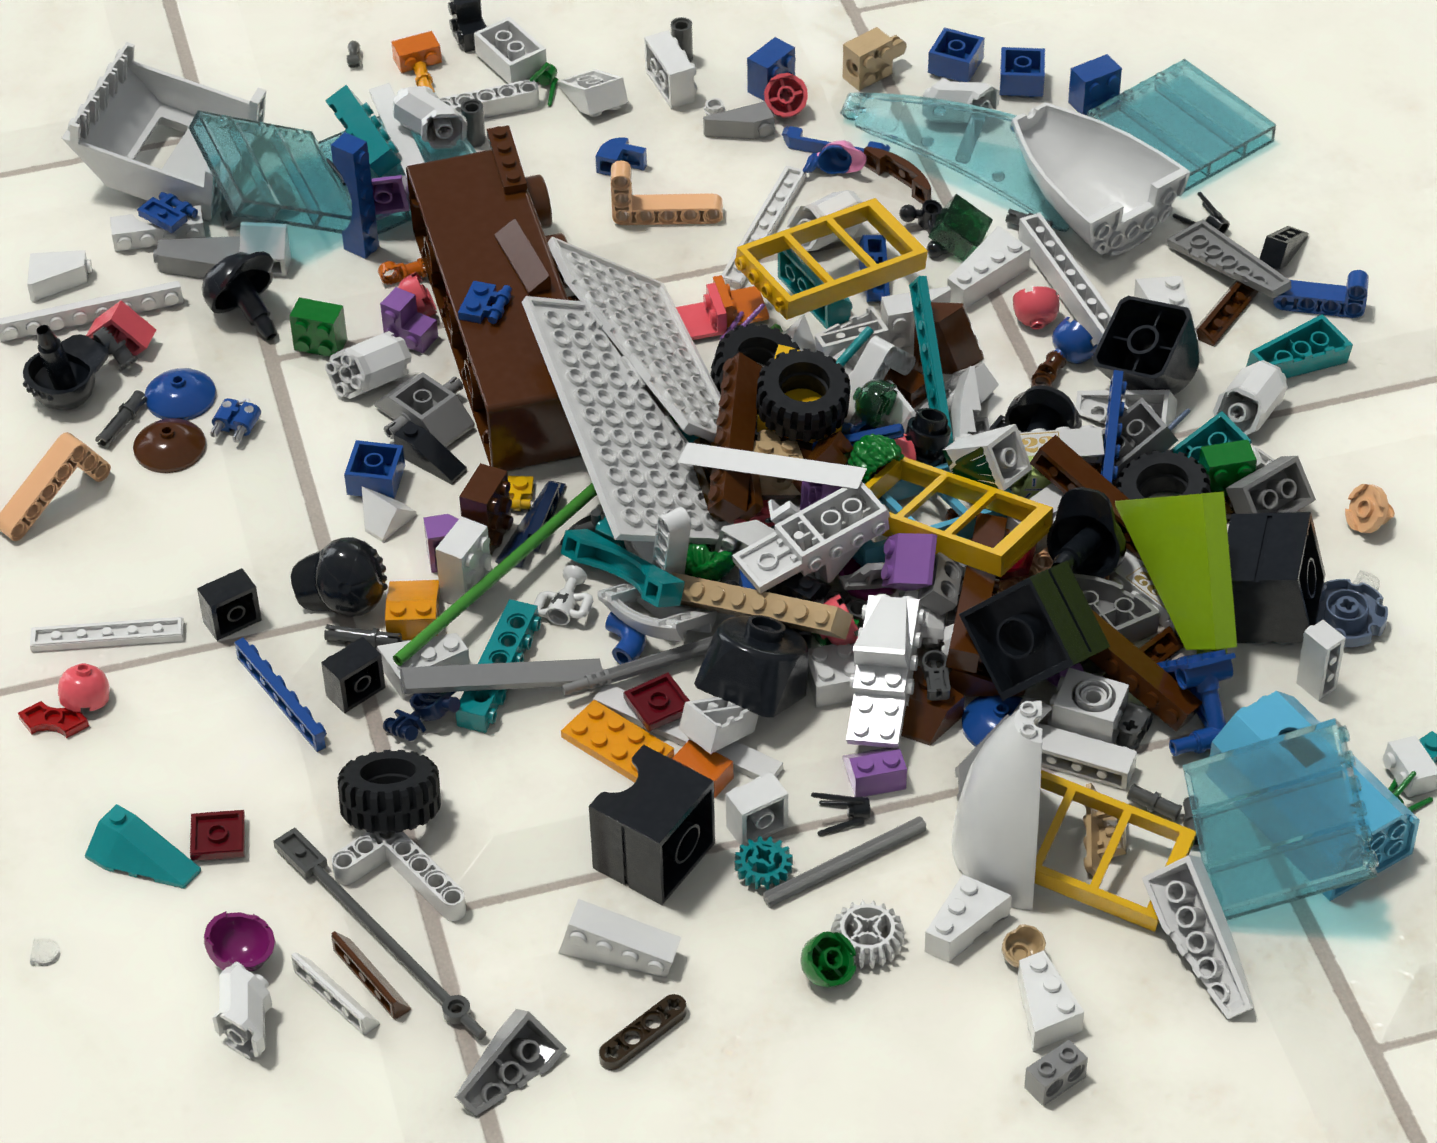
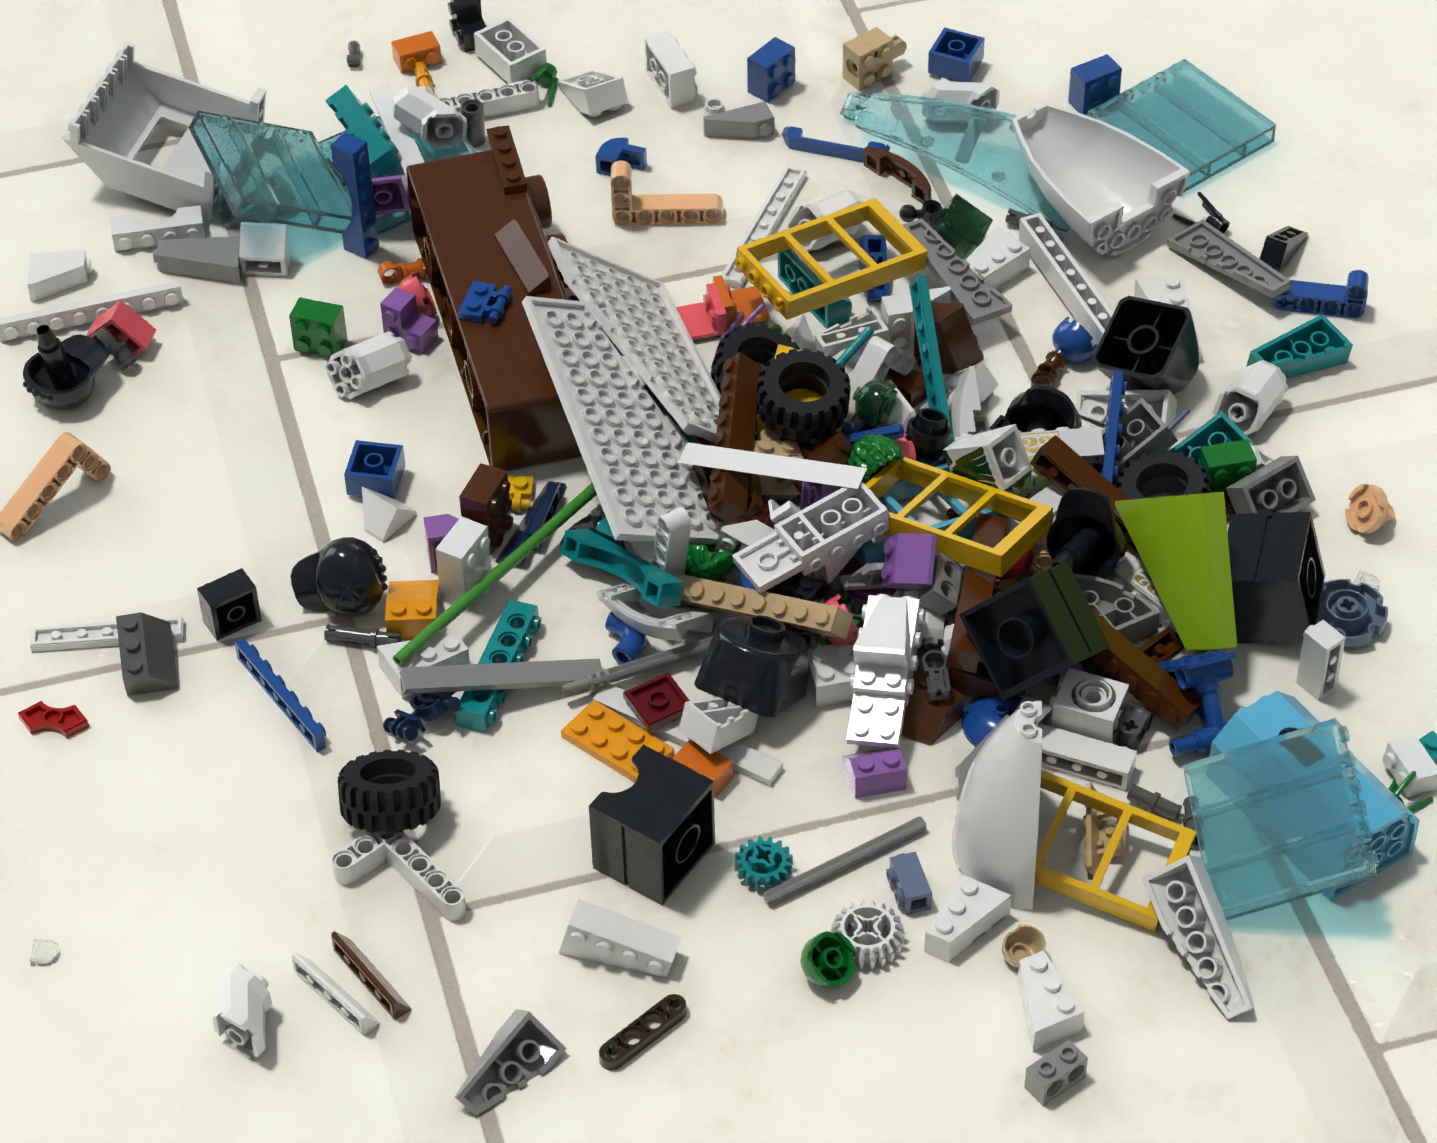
coral cylinder [58,663,110,712] -> none
teal wedge [85,804,201,889] -> none
dark grey pin [95,390,147,449] -> none
reddish brown dish [133,418,206,473] -> none
blue plate [137,192,198,233] -> none
blue dish [144,368,216,420] -> none
dark red plate [190,810,245,861] -> none
black piece [202,252,277,340] -> none
magenta cylinder [204,911,275,972] -> none
blue piece [210,398,261,443] -> none
dark grey bar [273,827,487,1040] -> none
black brick [321,637,386,714] -> none
light grey slope [374,372,475,447] -> none
black slope [394,421,467,485] -> none
white piece [534,565,593,626] -> none
dark grey pin [671,17,693,62] -> none
white brick [726,772,788,846] -> none
coral cylinder [764,73,808,118] -> none
blue hair [802,140,866,174] -> none
black plant [811,792,870,836] -> none
blue brick [1000,47,1045,97] -> none
coral cylinder [1013,286,1060,329] -> none
reddish brown slope [1195,280,1259,346] -> none
none -> dark grey slope [116,612,178,696]
none -> sand blue brick [886,851,932,915]
none -> light grey wing [903,218,1013,326]

